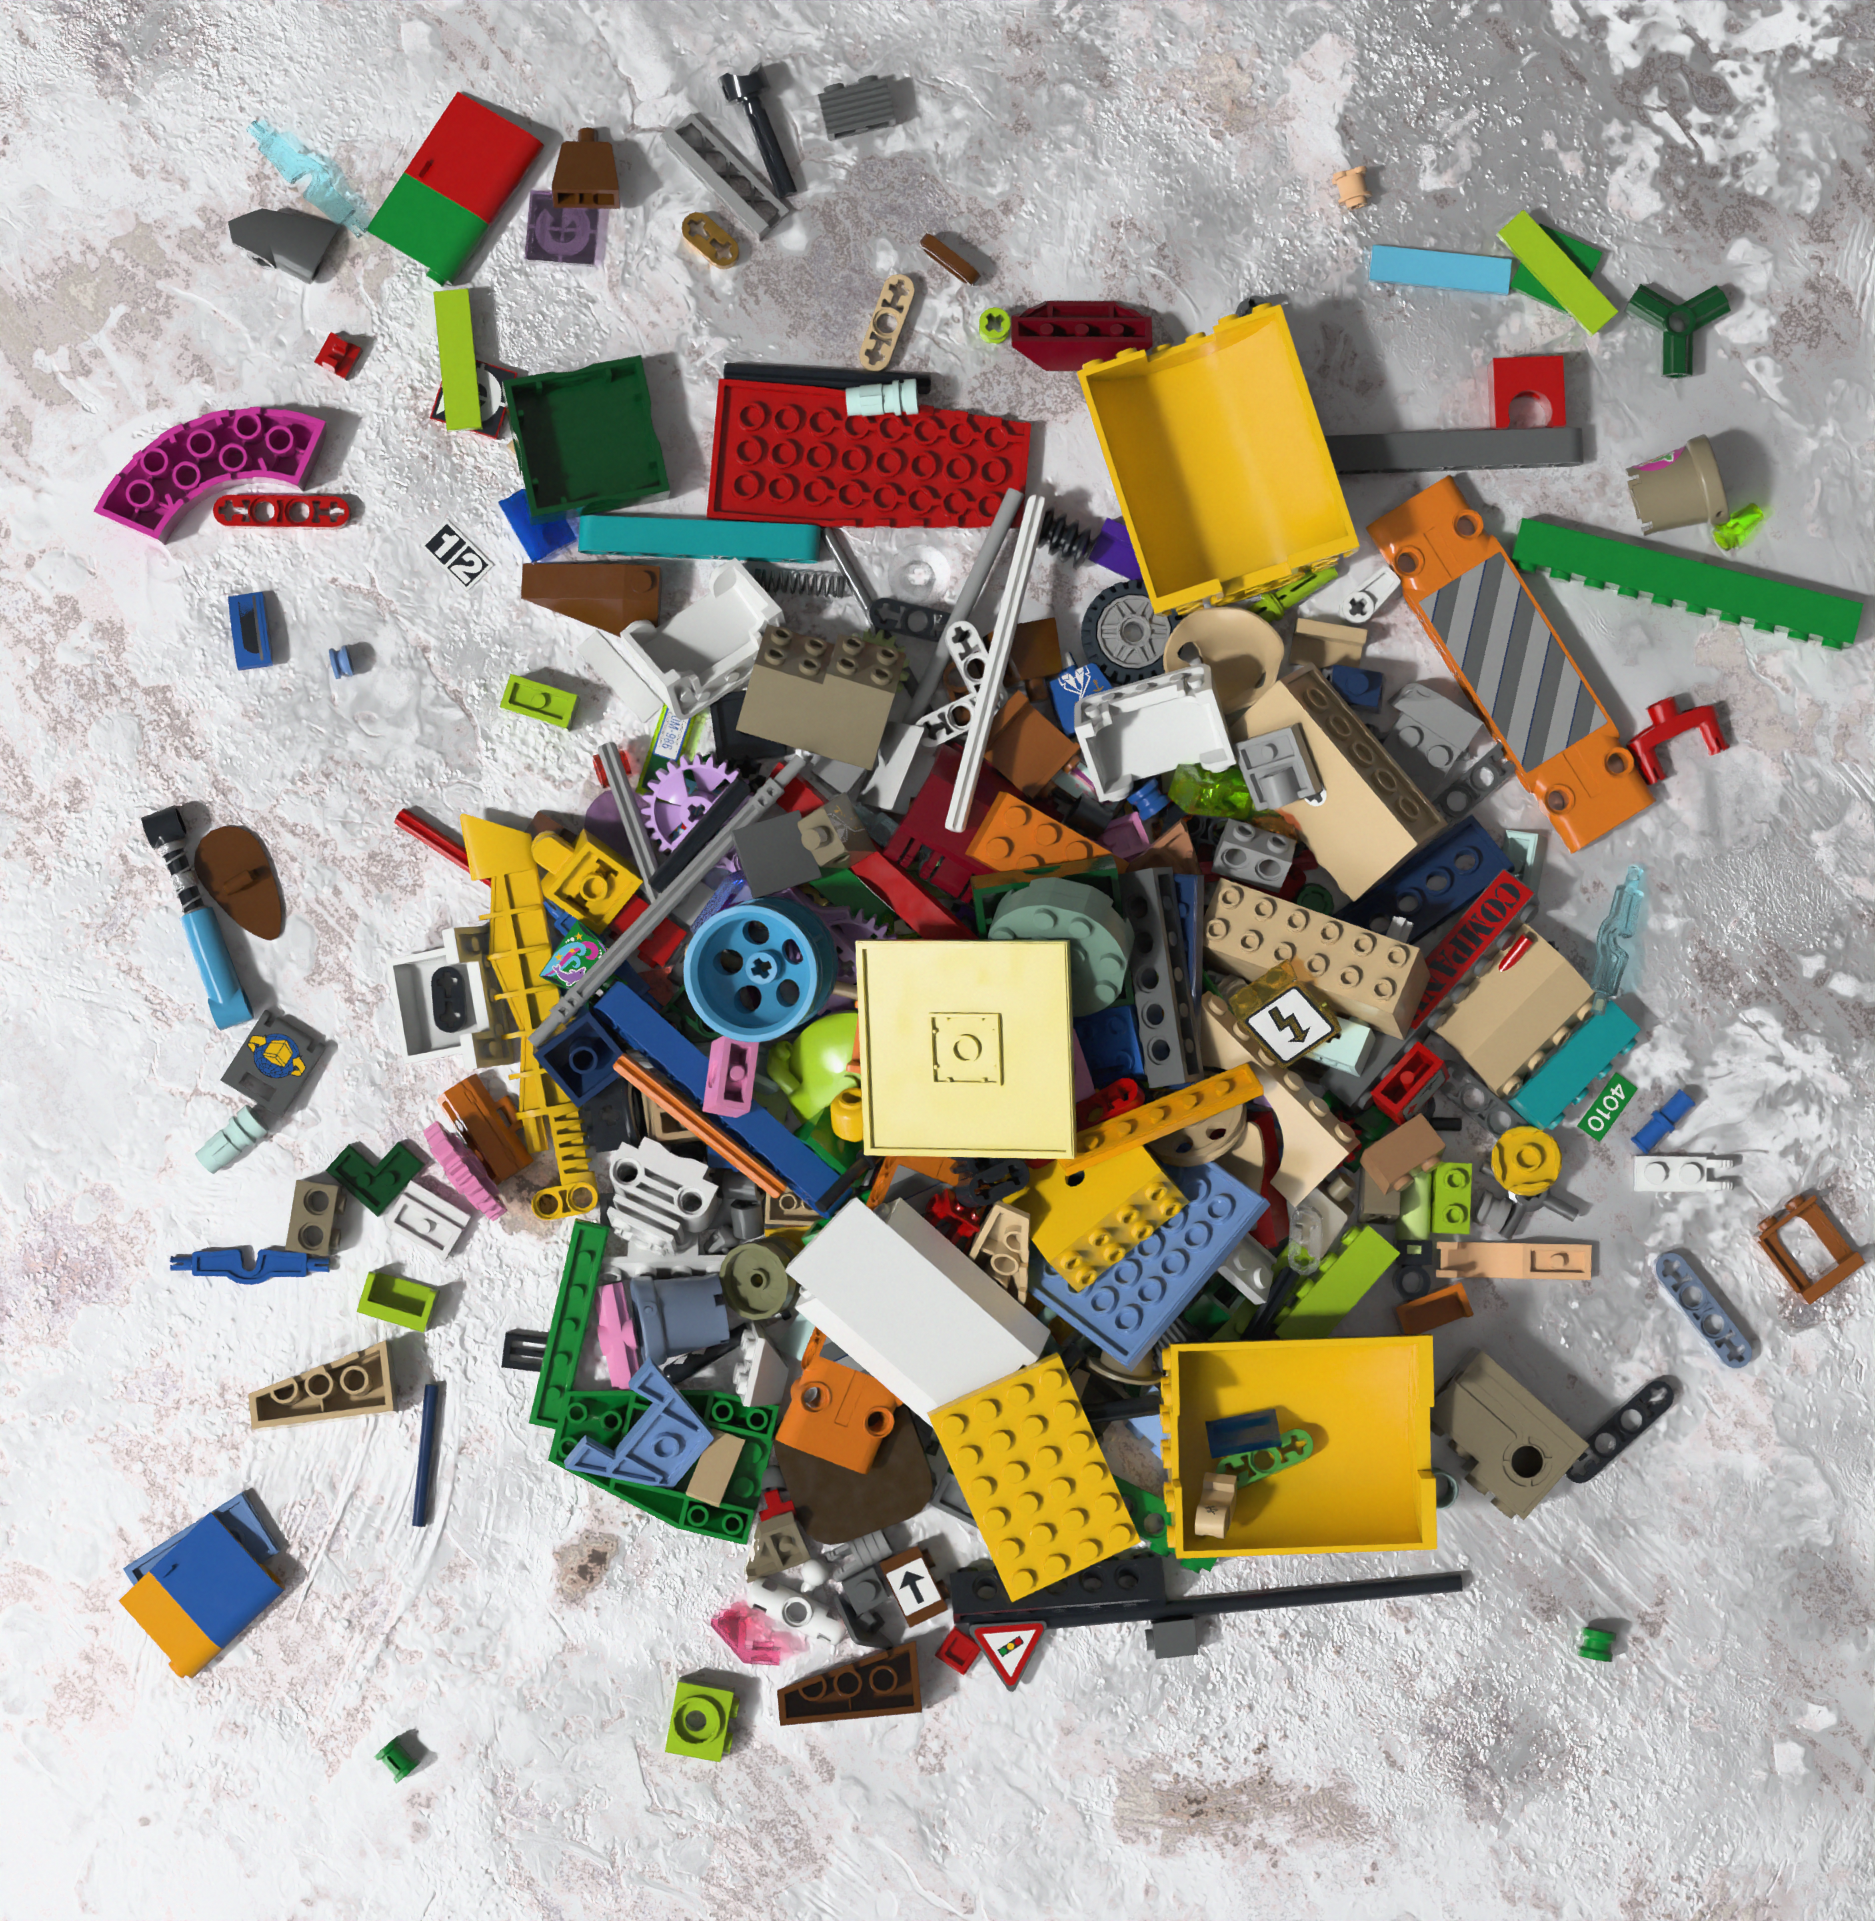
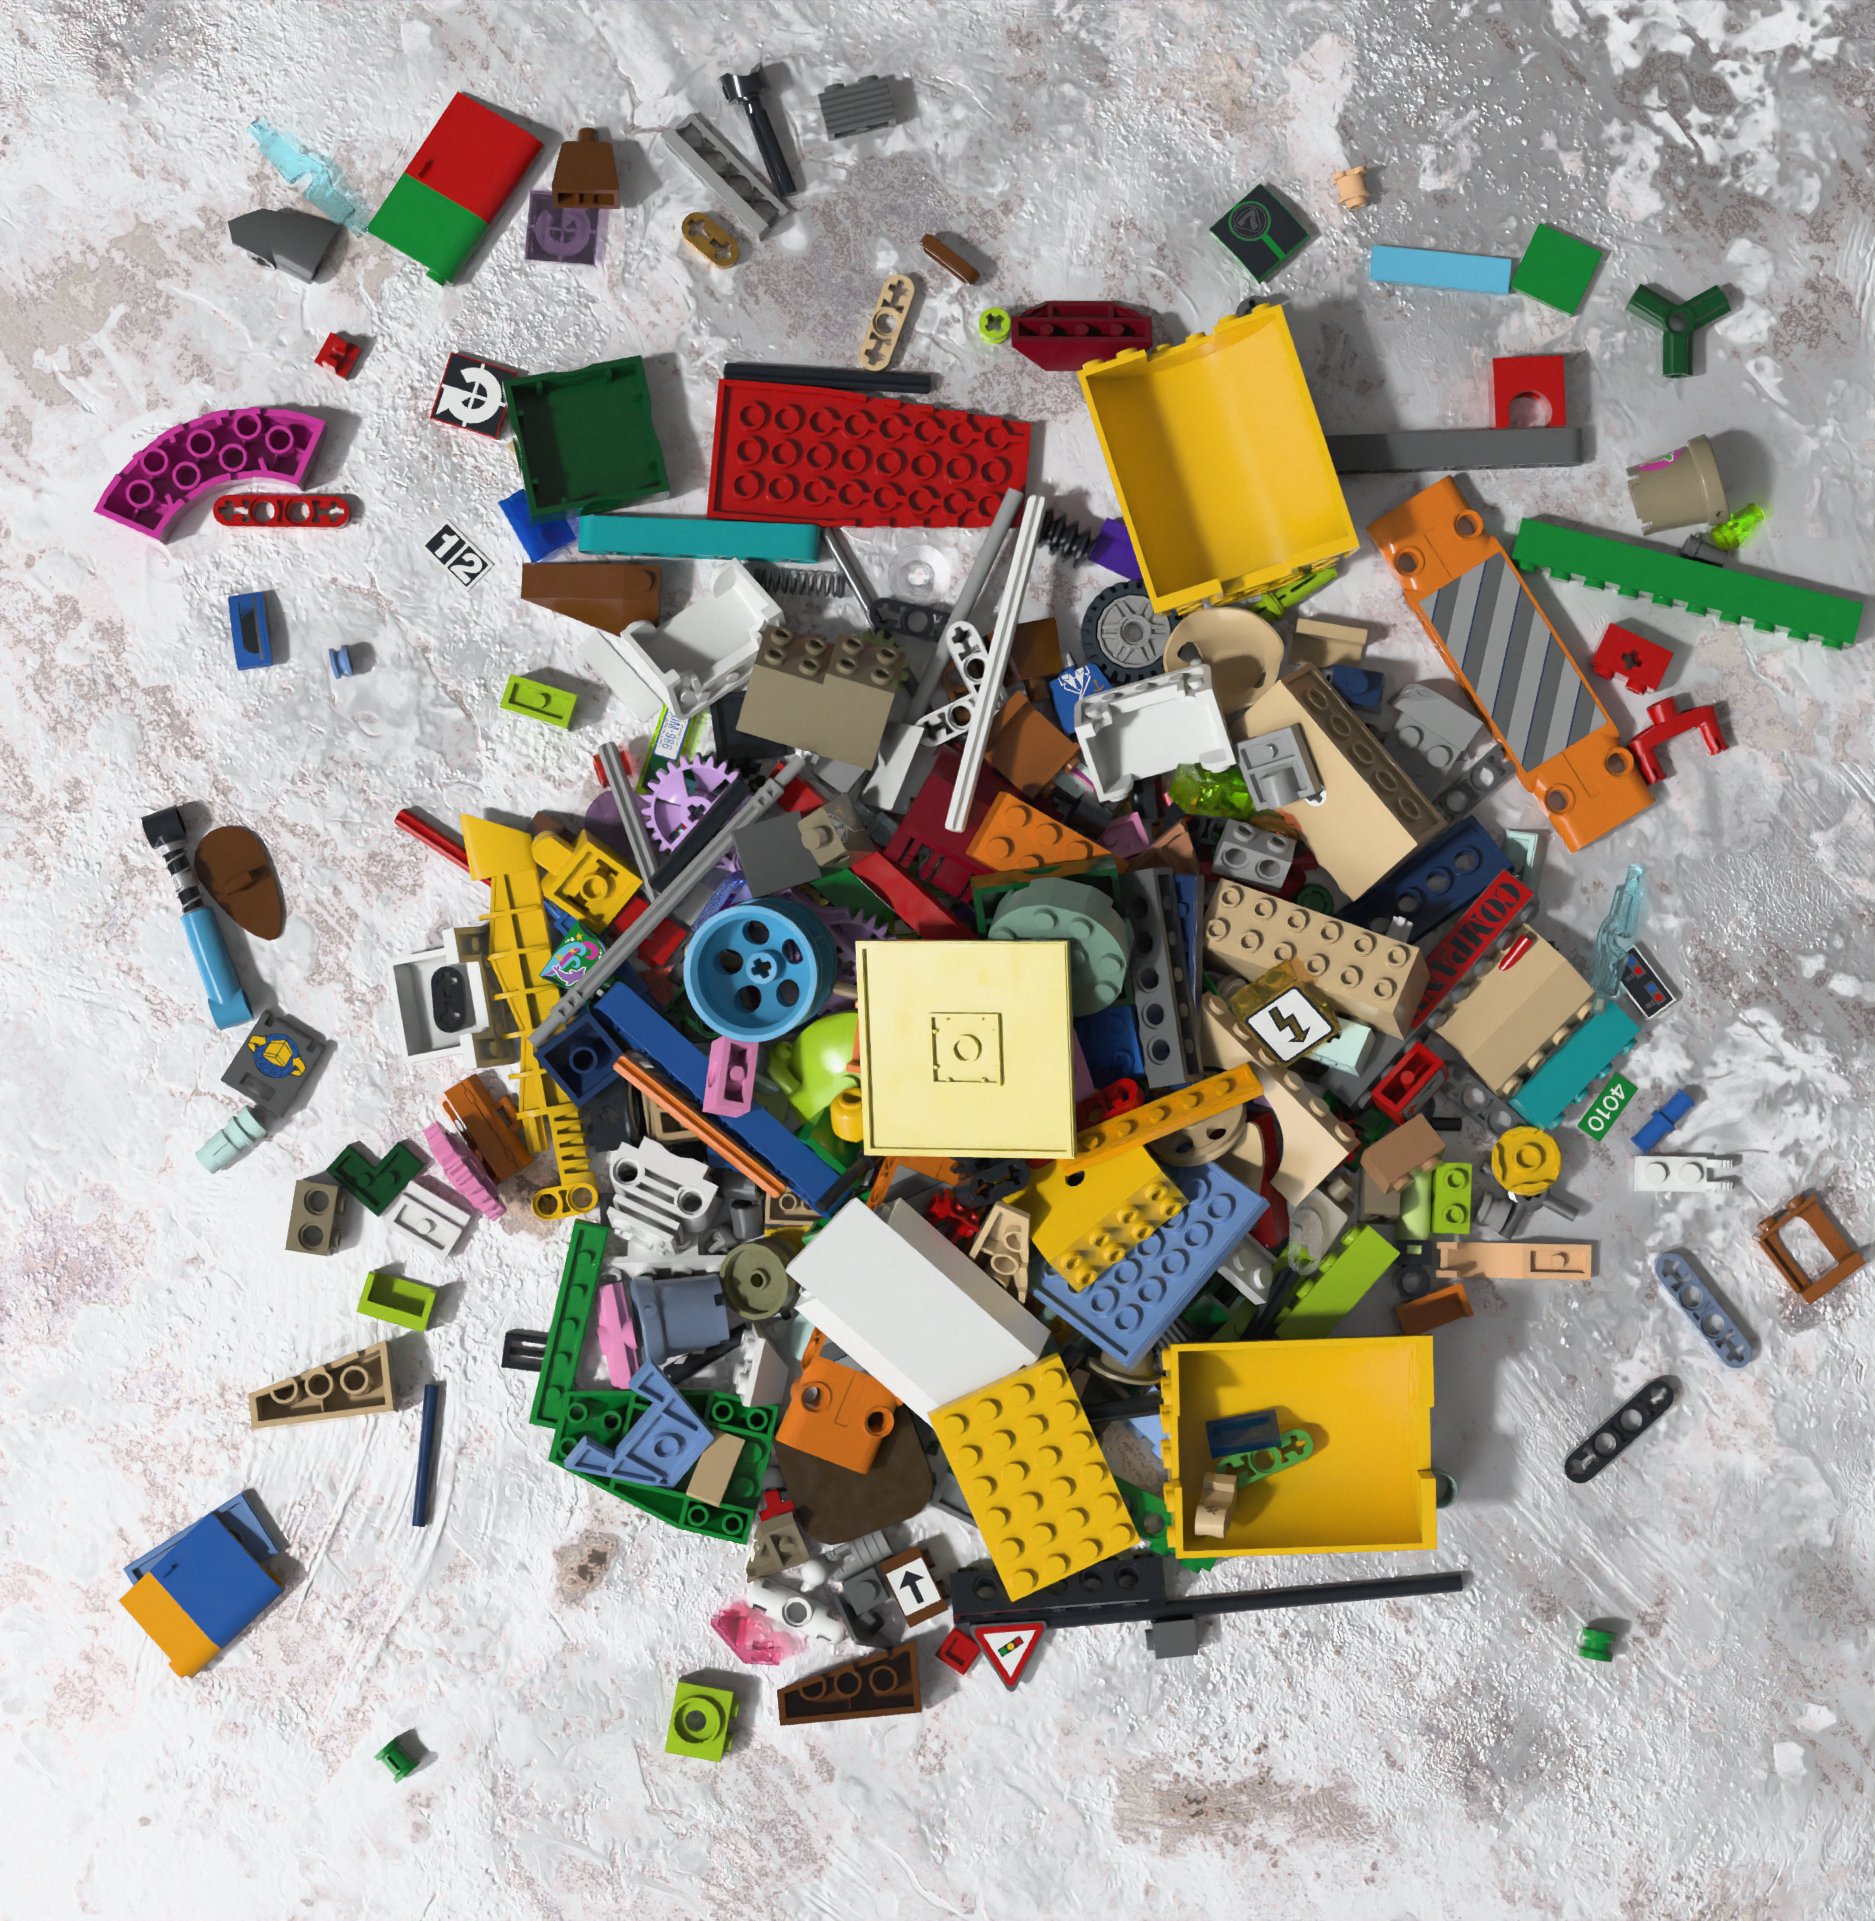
blue piece [170,1249,331,1285] -> none
lime tile [433,288,483,432] -> none
light aqua axle [846,379,919,416] -> none
blue wheel [1126,777,1171,821] -> none
white piece [1338,566,1401,628] -> none
dark tan piece [1430,1347,1589,1520] -> none
lime tile [1496,209,1619,337] -> none
none -> black slope [1209,183,1310,284]
none -> red brick [1587,623,1674,696]
none -> tile [1604,944,1676,1021]
none -> dark grey pin [1681,534,1729,568]

